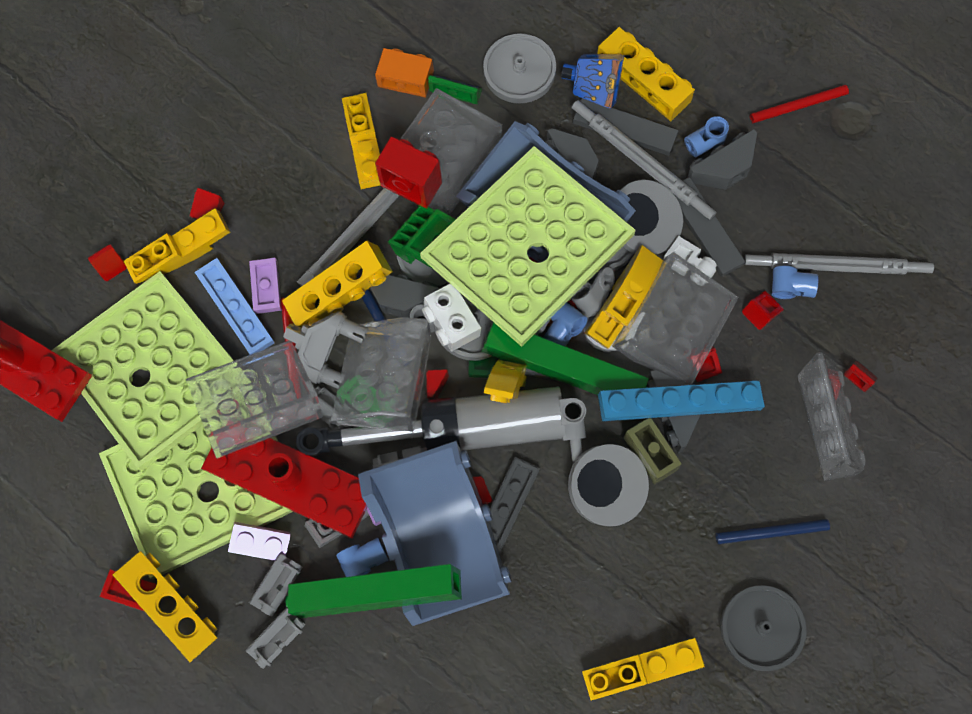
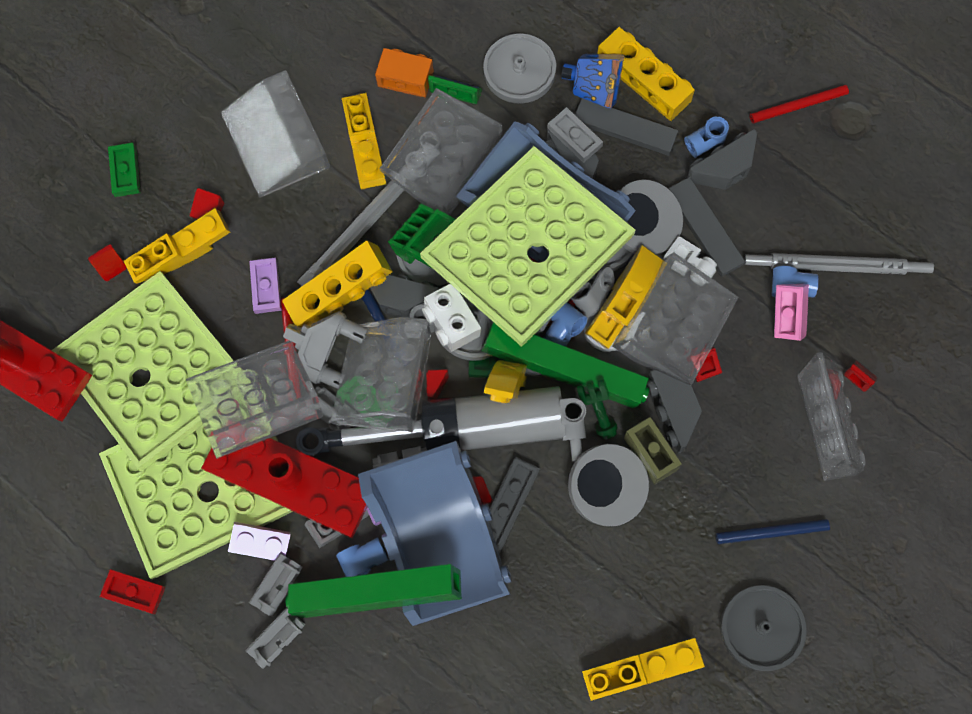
yellow brick [113,551,218,662] -> none
light blue plate [195,258,274,358] -> none
red brick [375,137,442,209] -> none
light grey axle [572,100,717,220] -> none
dark azure plate [598,381,765,421] -> none
red slope [742,291,784,330] -> none
none -> green plate [108,143,140,197]
none -> clear slope [221,70,330,198]
none -> light grey plate [547,107,603,163]
none -> dark green hinge [577,379,618,439]
none -> bright pink slope [774,284,809,341]

